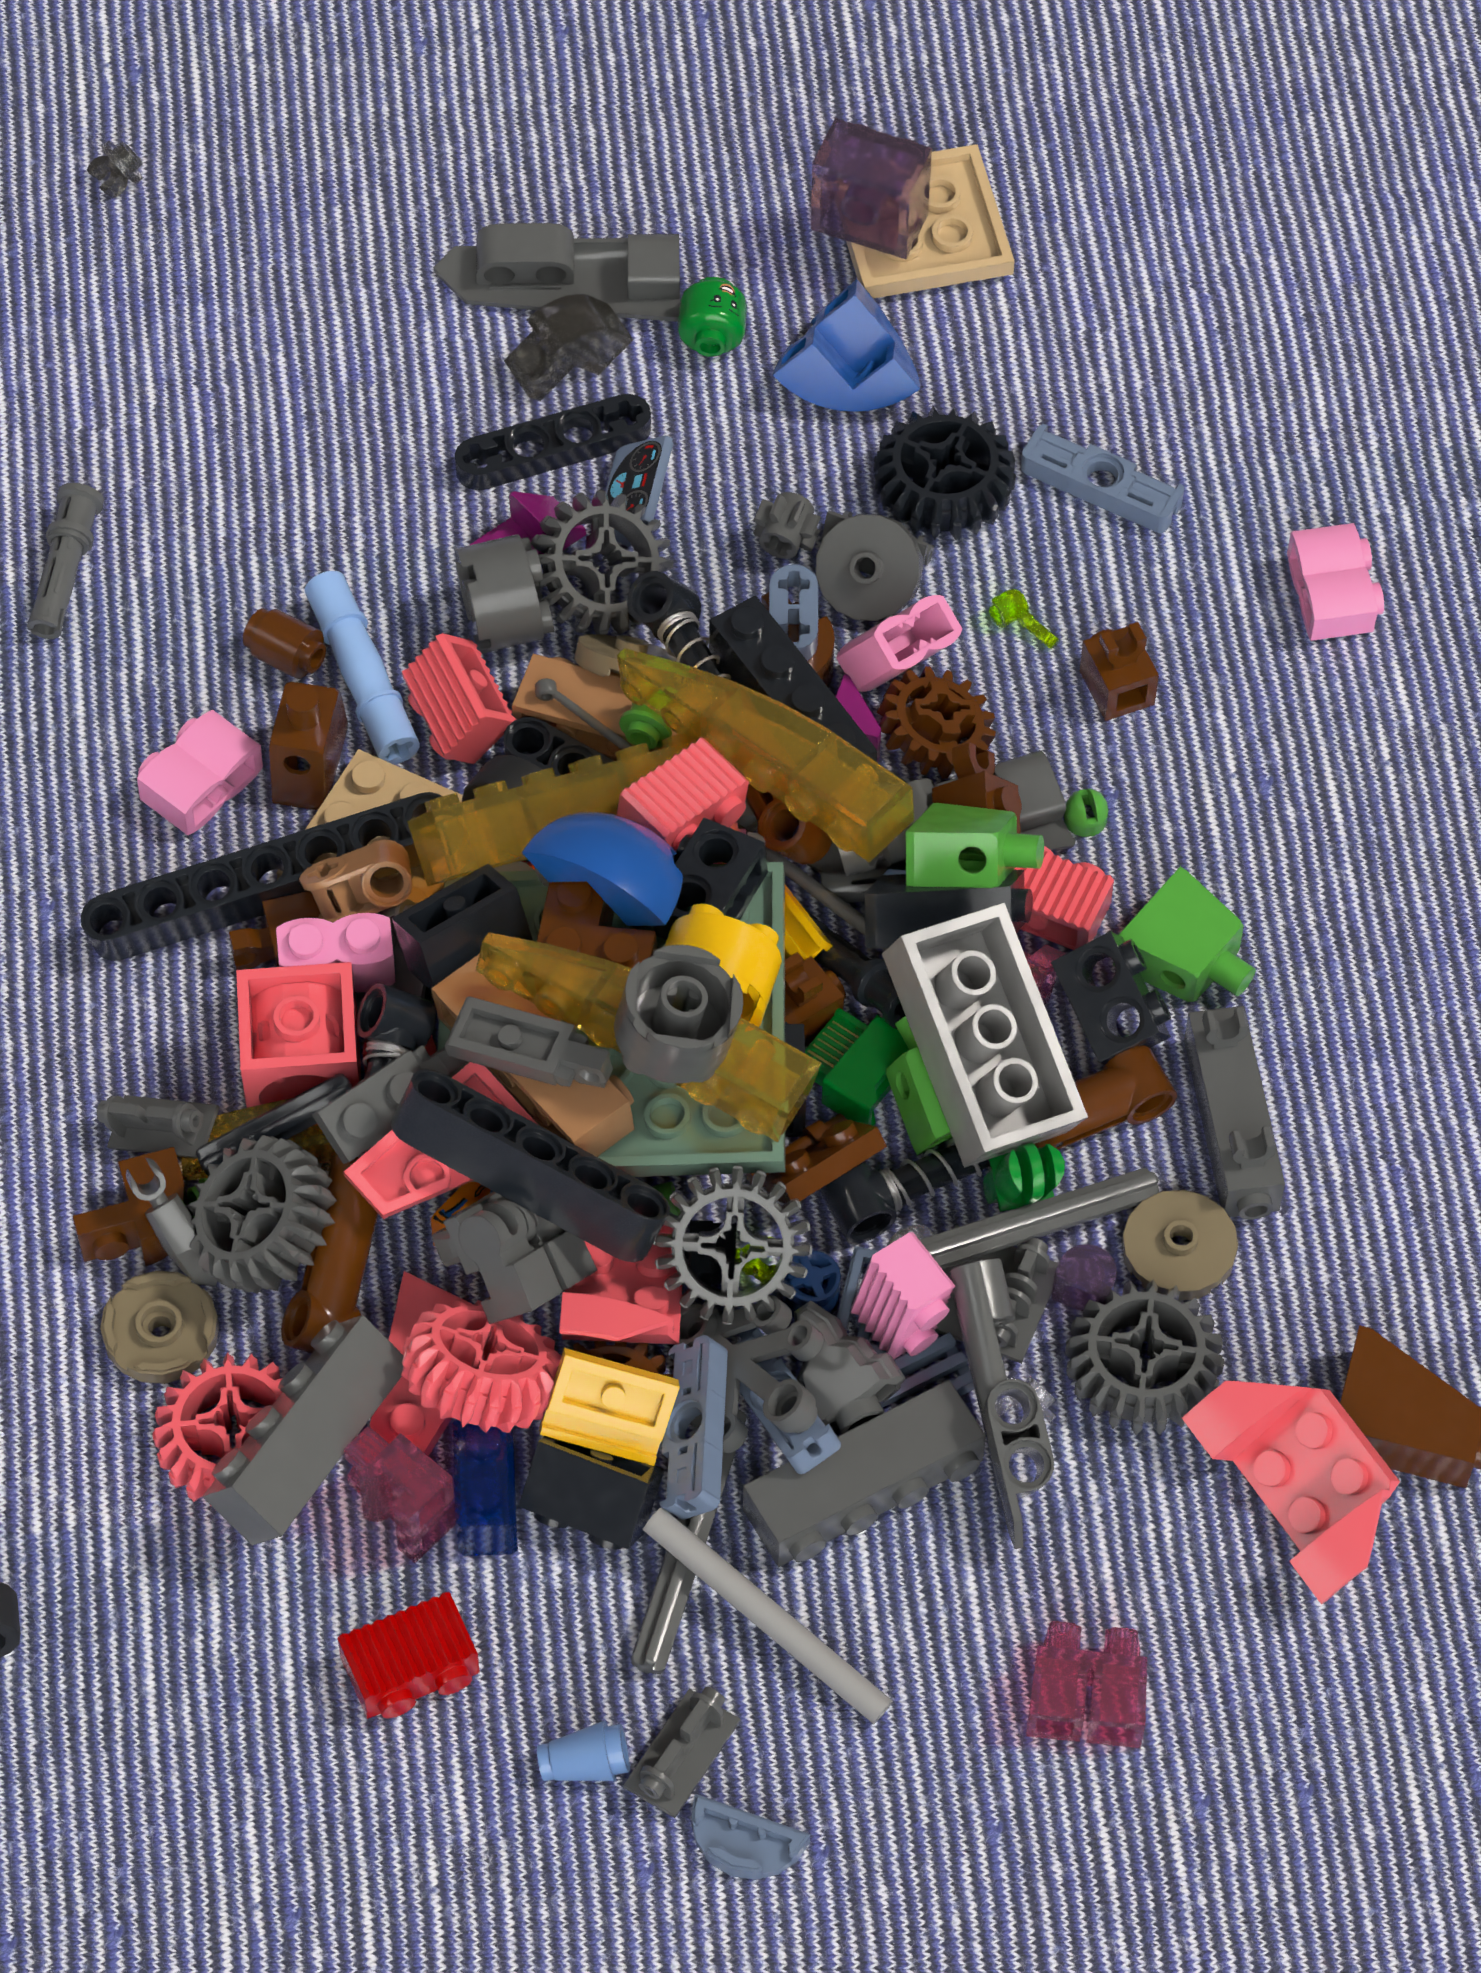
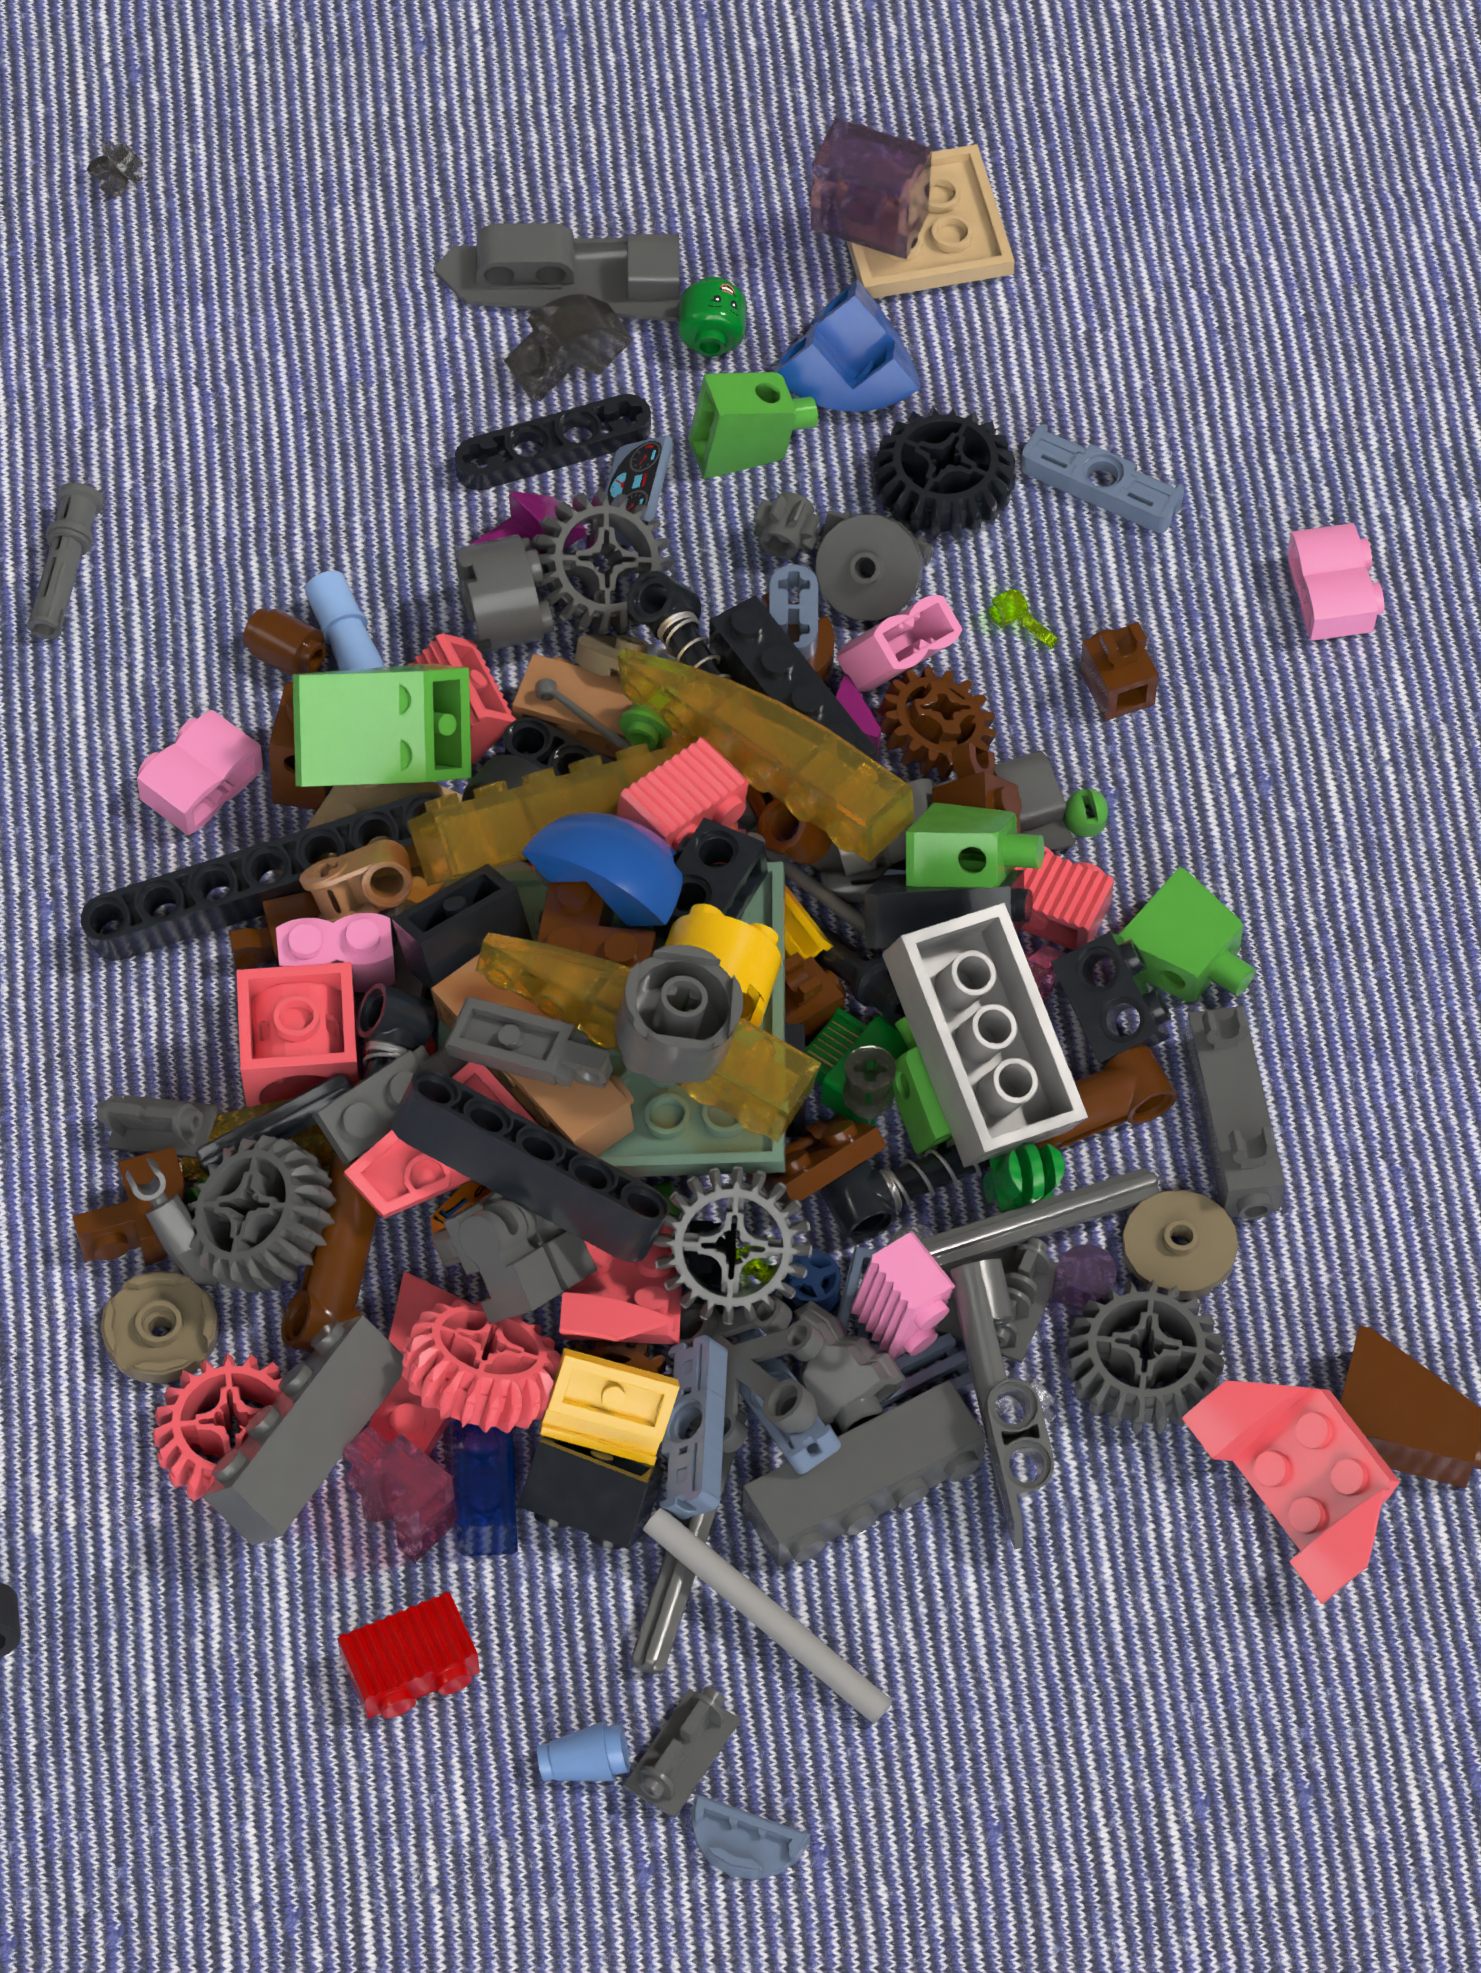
clear pink hips [1026,1621,1147,1748] -> none
none -> slope [293,664,471,787]
none -> bright green torso [688,372,818,479]
none -> clear smoke bush [843,1045,897,1119]

